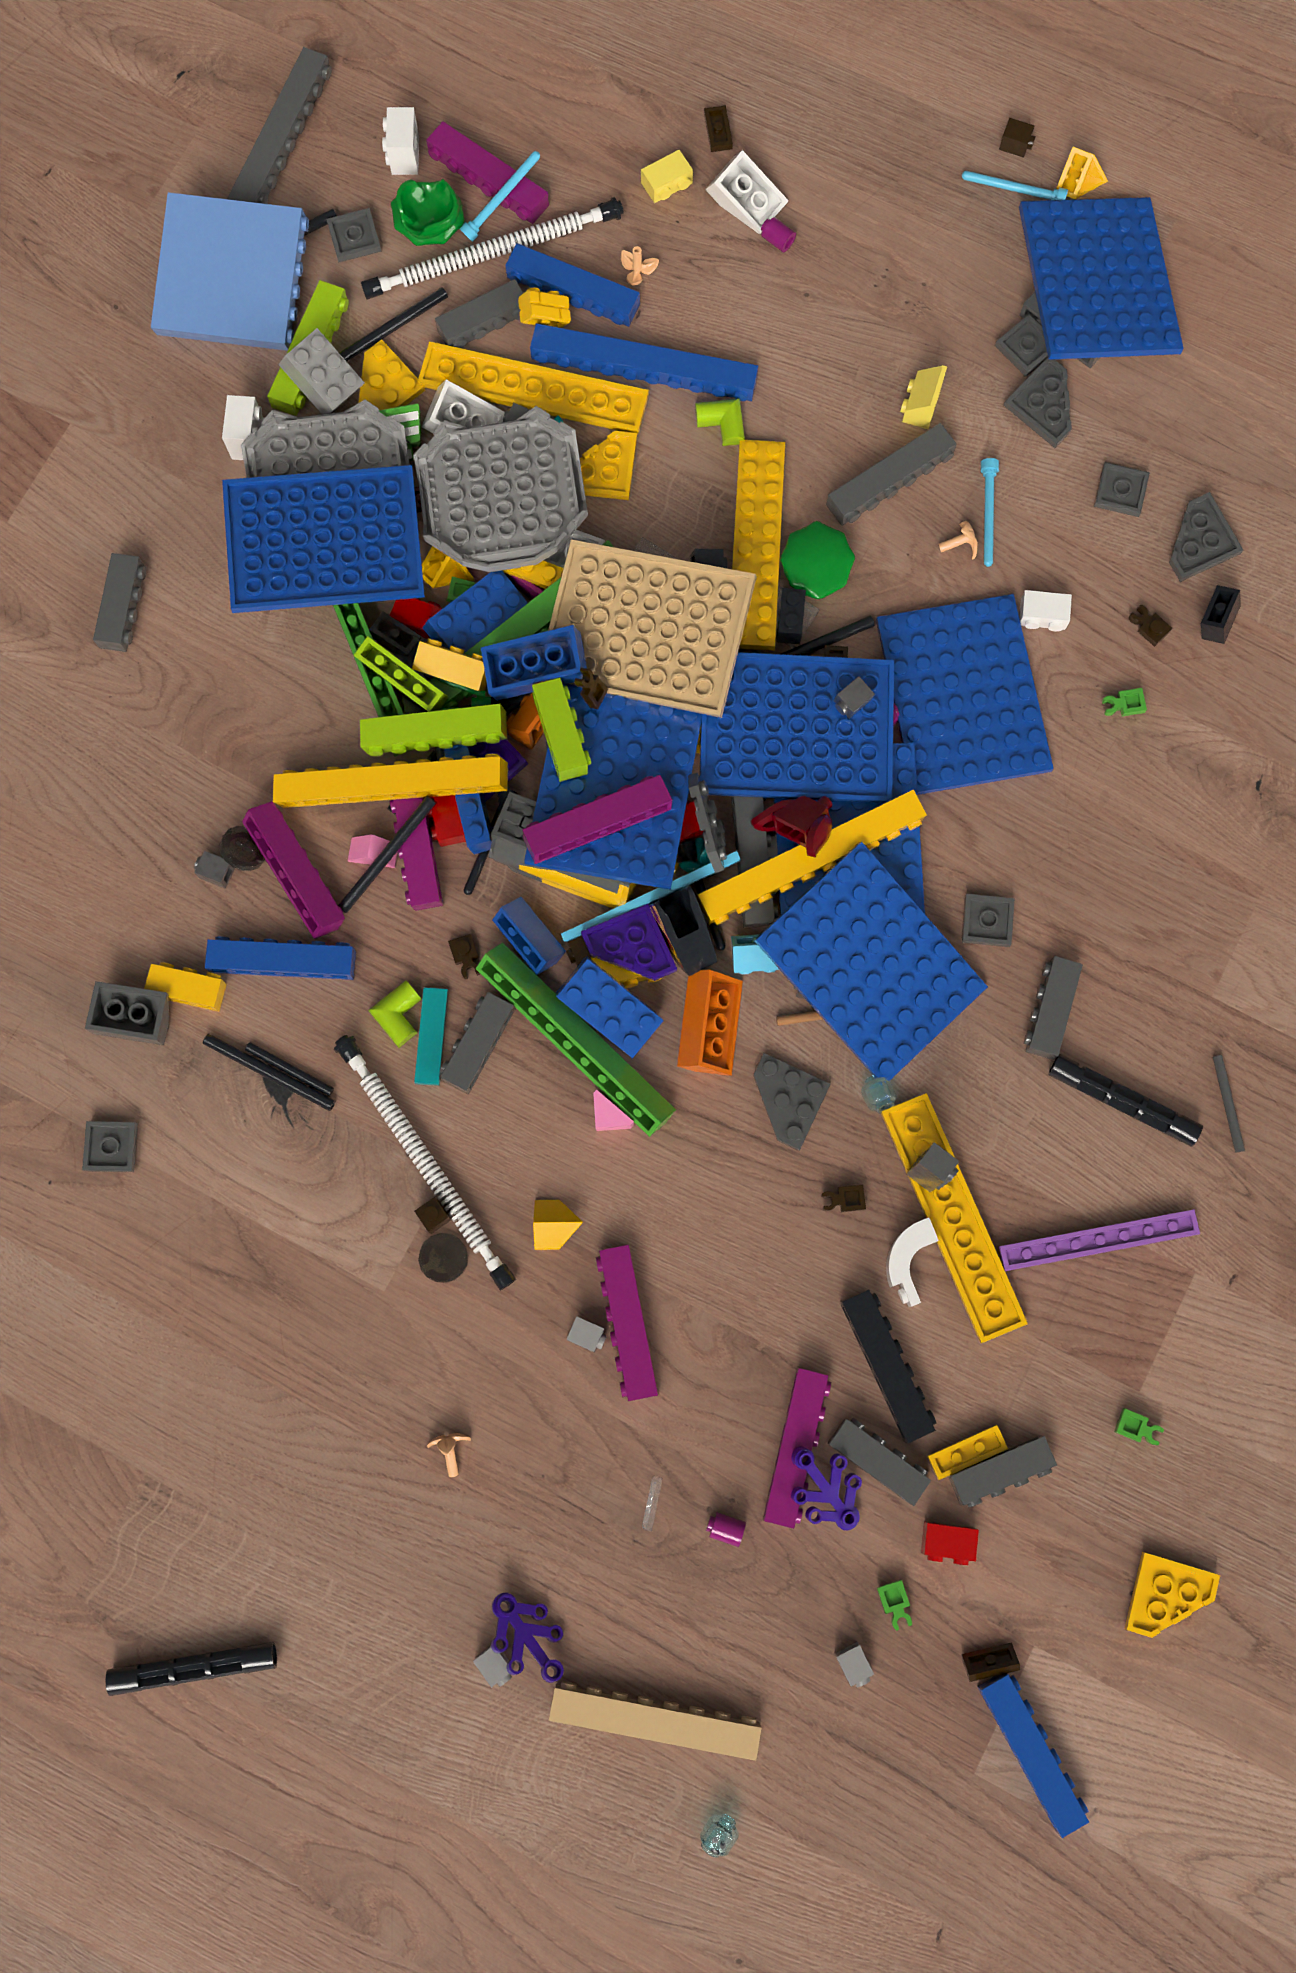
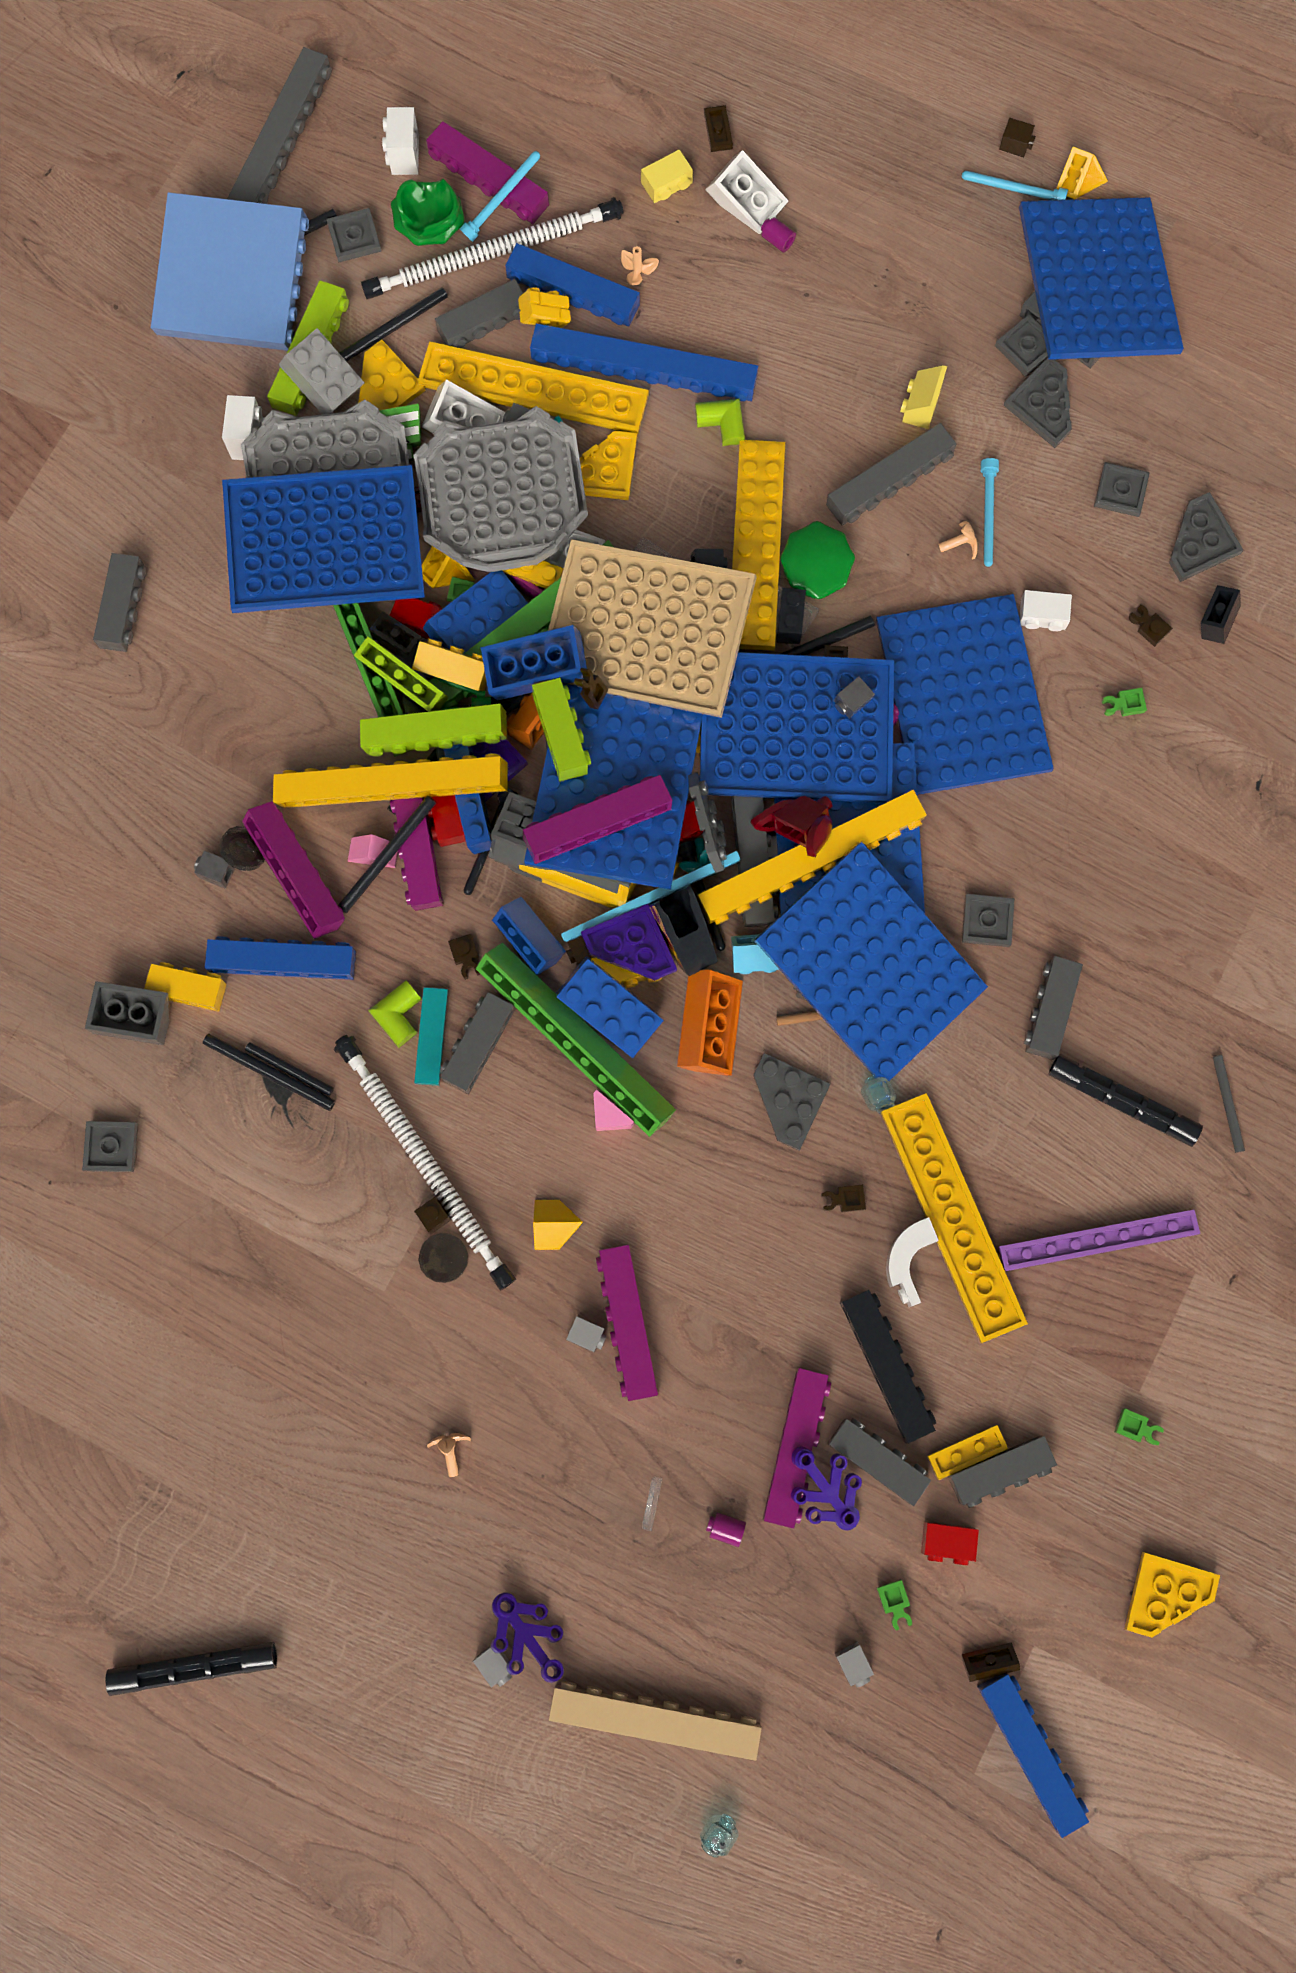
dark grey brick [906,1142,959,1192] -> none

